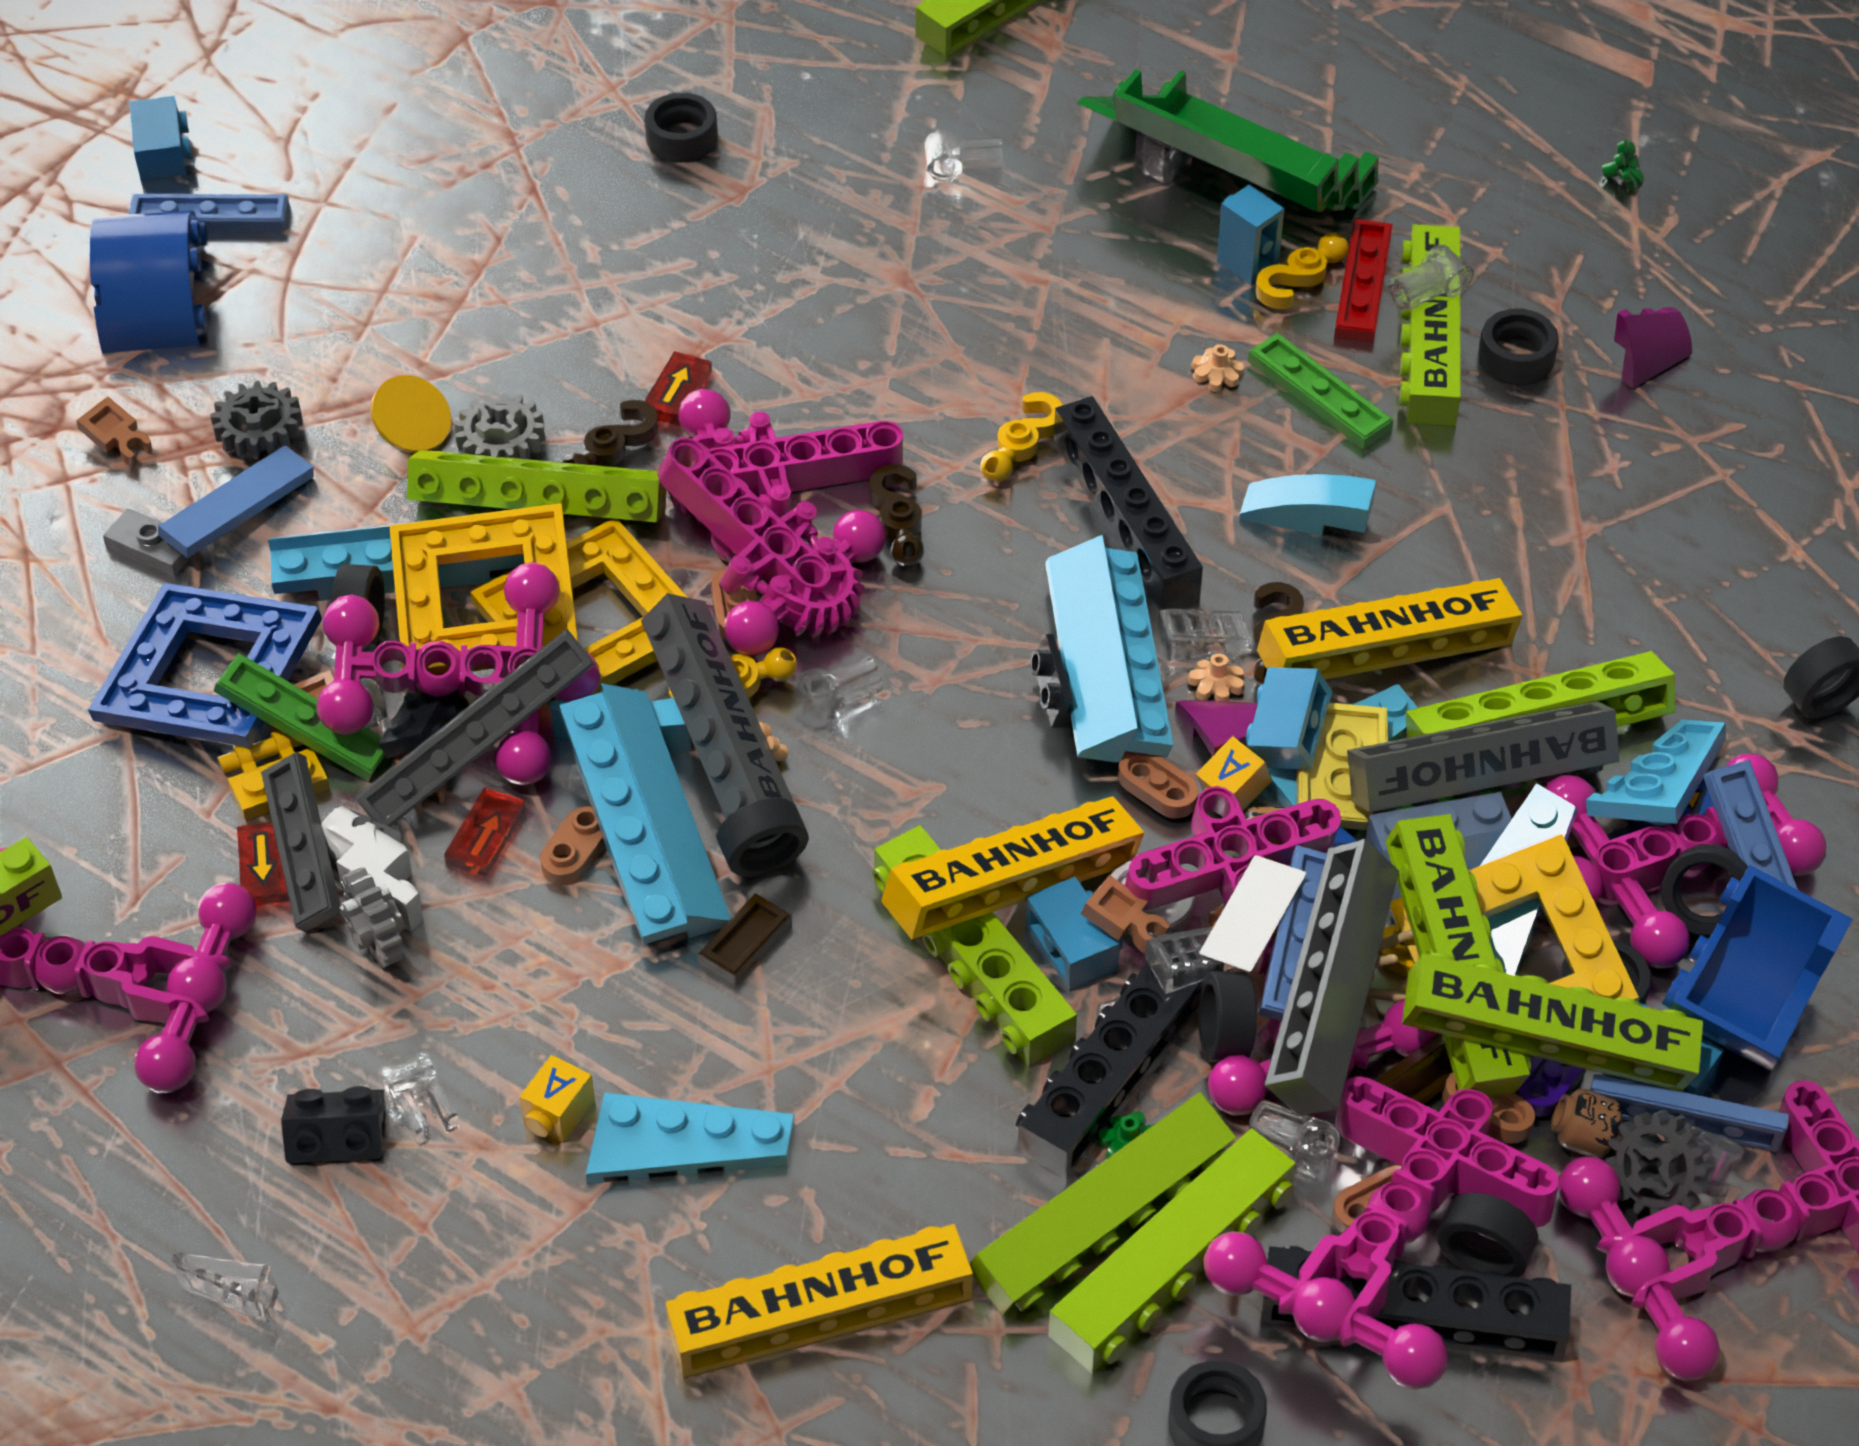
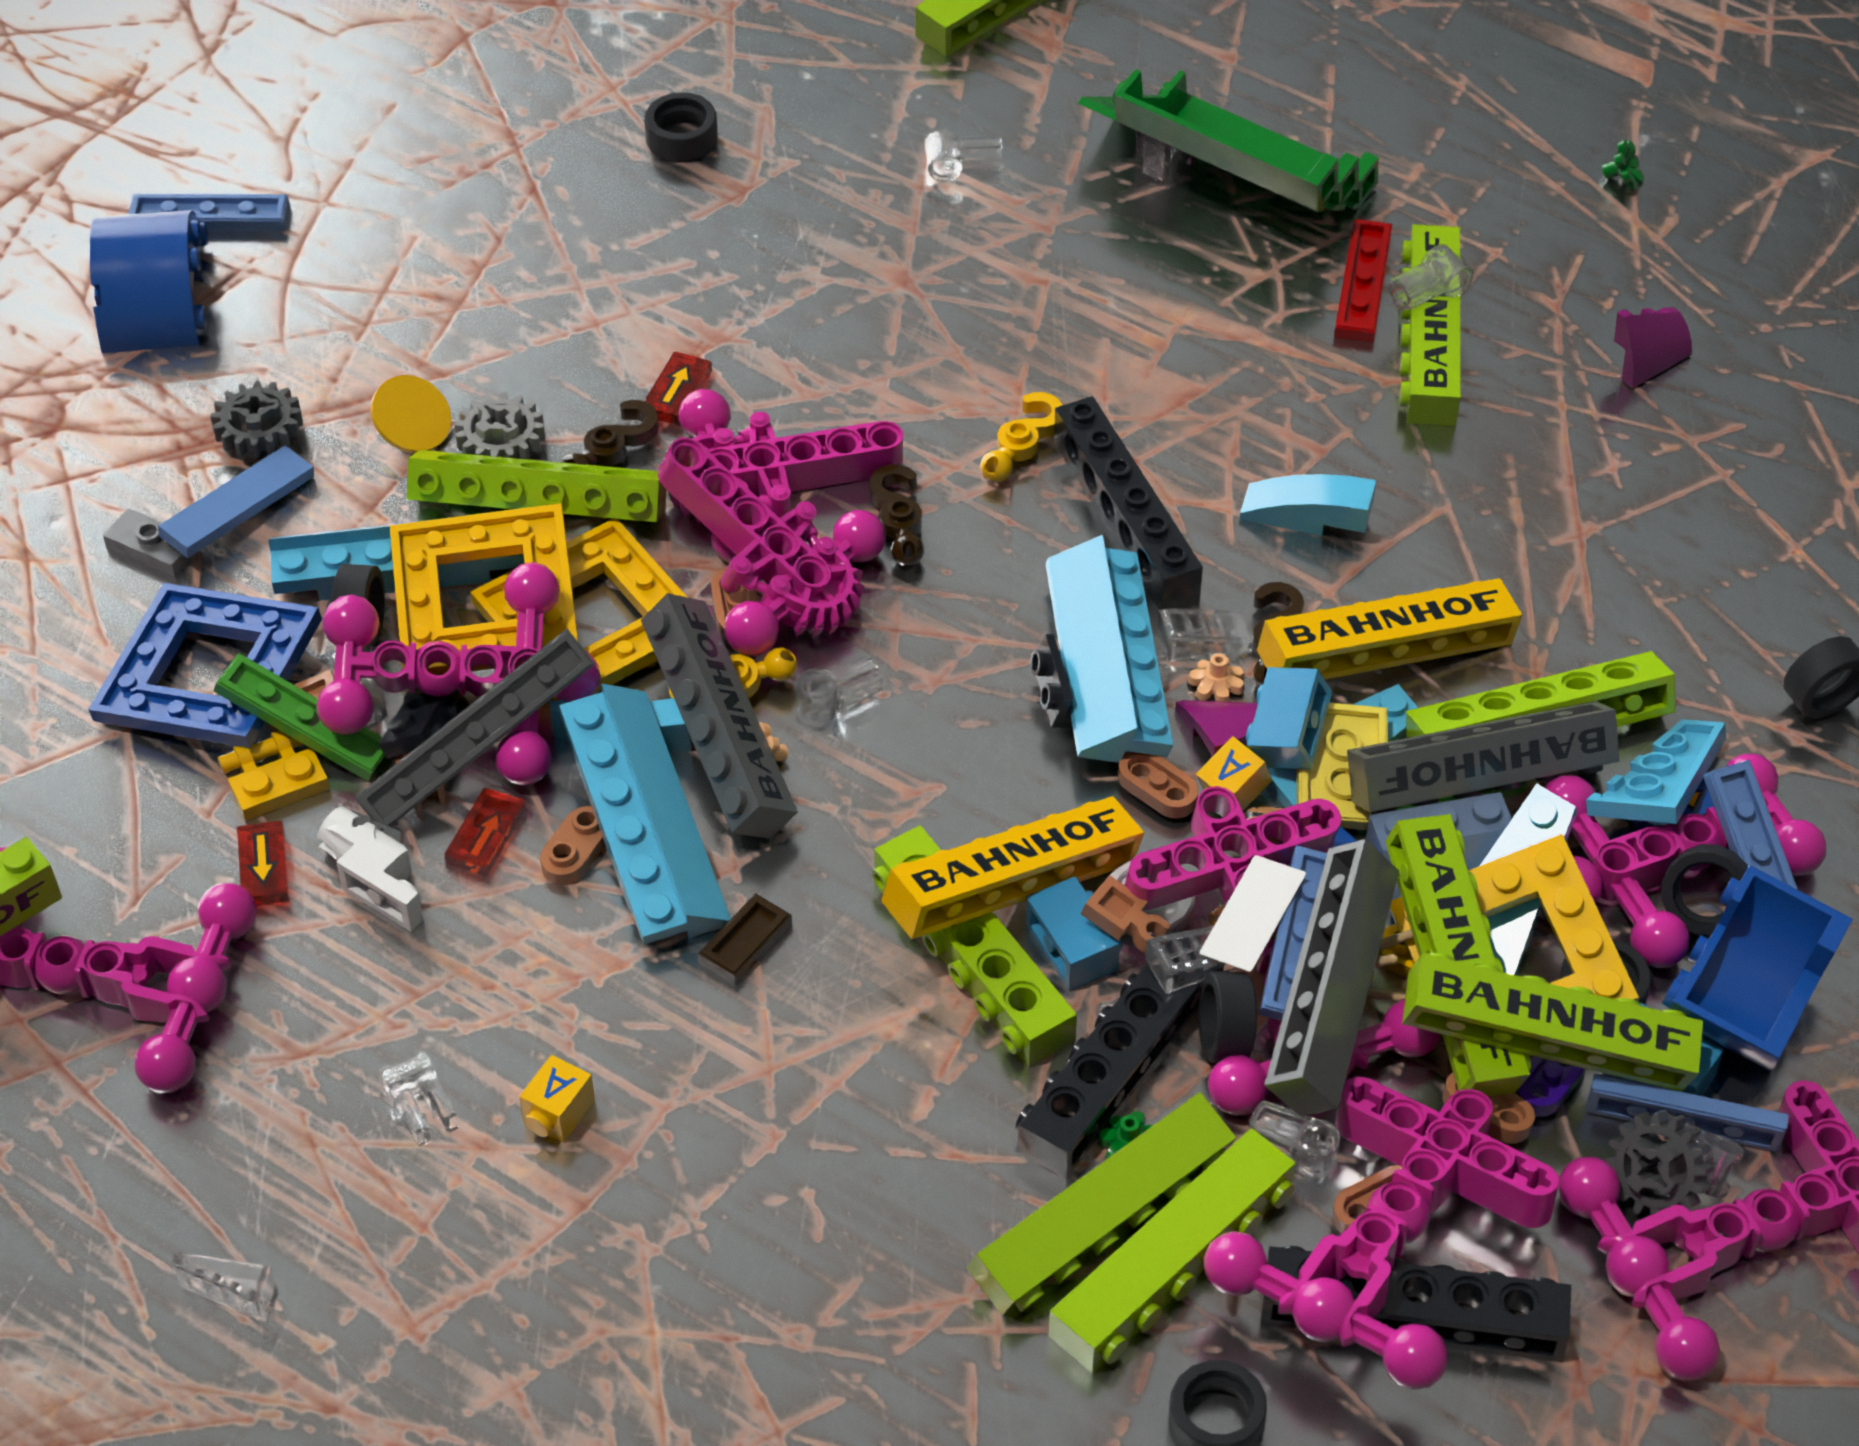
nougat plate [77,396,152,466] -> none
dark azure brick [129,95,192,181] -> none
dark grey tile [261,752,341,932] -> none
black bracket [281,1086,386,1163] -> none
light grey gear [339,867,405,968] -> none
medium azure wing [586,1093,795,1184] -> none
yellow brick [665,1224,973,1378] -> none
black tyre [716,797,809,877] -> none
light nougat plant [1191,344,1244,392] -> none
dark azure brick [1217,185,1284,286] -> none
bright green tile [1248,332,1394,450] -> none
yellow piece [1255,232,1349,309] -> none
dark brown tile [1375,1033,1453,1104] -> none
black tyre [1436,1192,1539,1278] -> none
black tyre [1478,308,1559,384] -> none
medium nougat head [1551,1088,1626,1159] -> none

